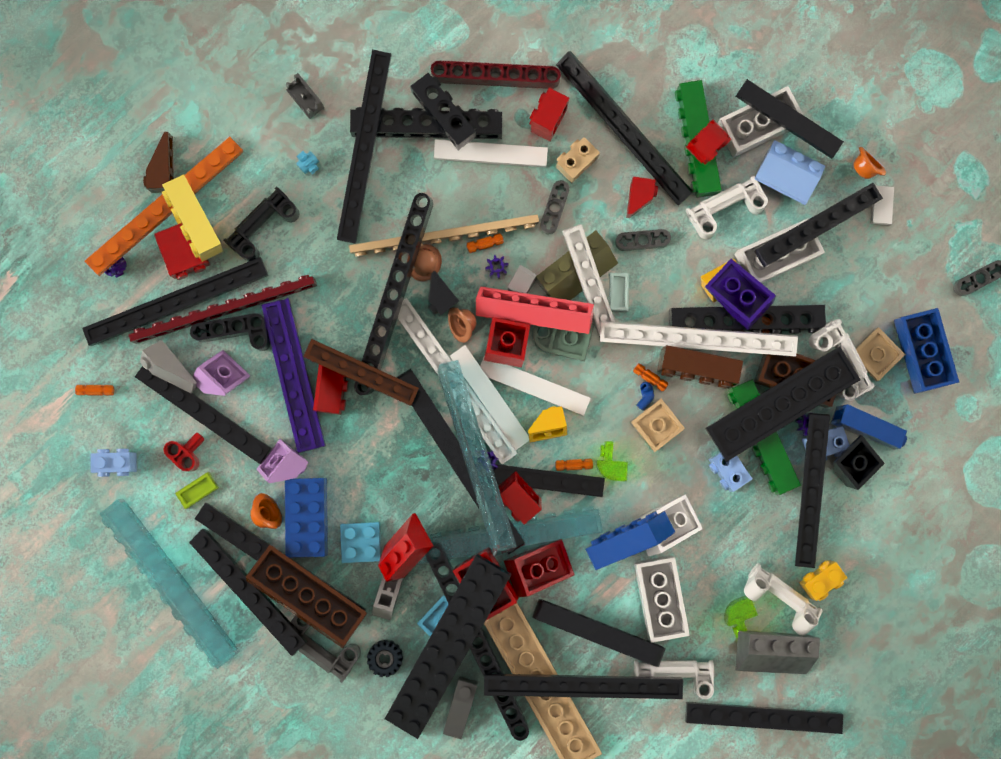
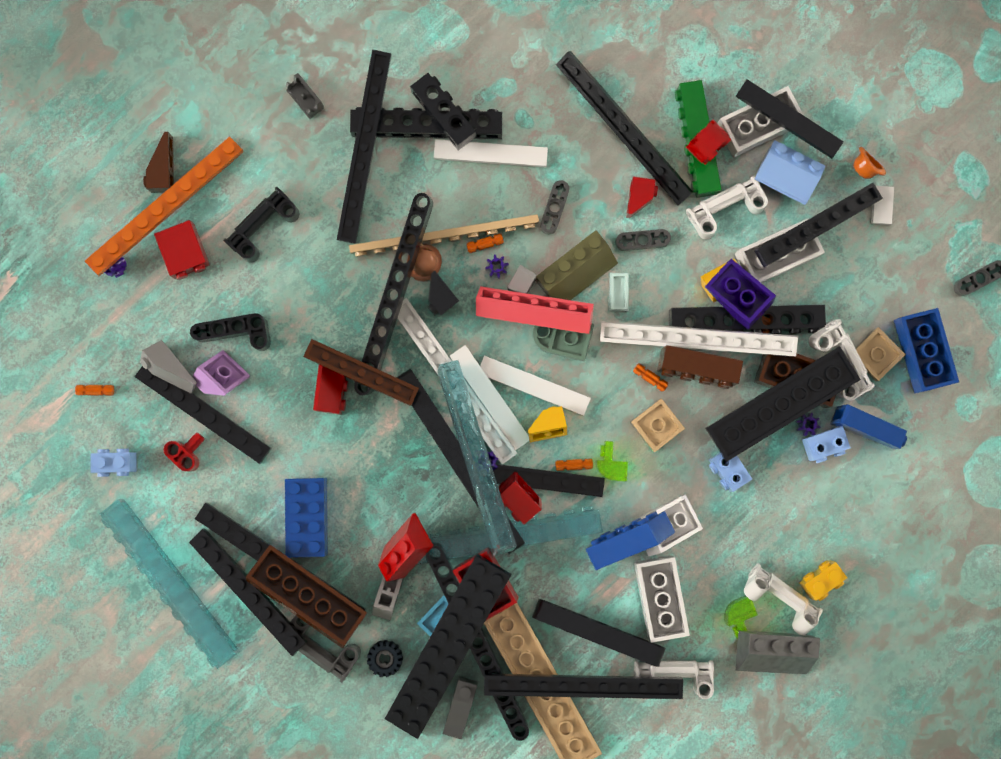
black plate [82,257,269,346] -> none
dark red plate [128,275,317,344] -> none
light yellow brick [162,175,223,262] -> none
lime tile [175,472,219,509] -> none
orange hat [250,493,282,529] -> none
lavender slope [257,439,308,483] -> none
dark purple plate [261,298,326,453] -> none
medium azure gear [296,151,319,174] -> none
medium azure plate [340,522,381,563] -> none
dark red beam [430,61,561,89] -> none
nougat hat [448,307,477,343] -> none
red brick [484,317,530,368] -> none
red slope [504,539,575,597] -> none
red brick [529,88,569,142] -> none
tan brick [556,137,600,183] -> none
white tile [563,224,615,338] -> none
blue arm [636,382,654,411] -> none
black plate [685,702,843,734] -> none
green brick [728,379,801,495] -> none
black plate [795,413,830,568] -> none
black slope [833,435,885,490] -> none

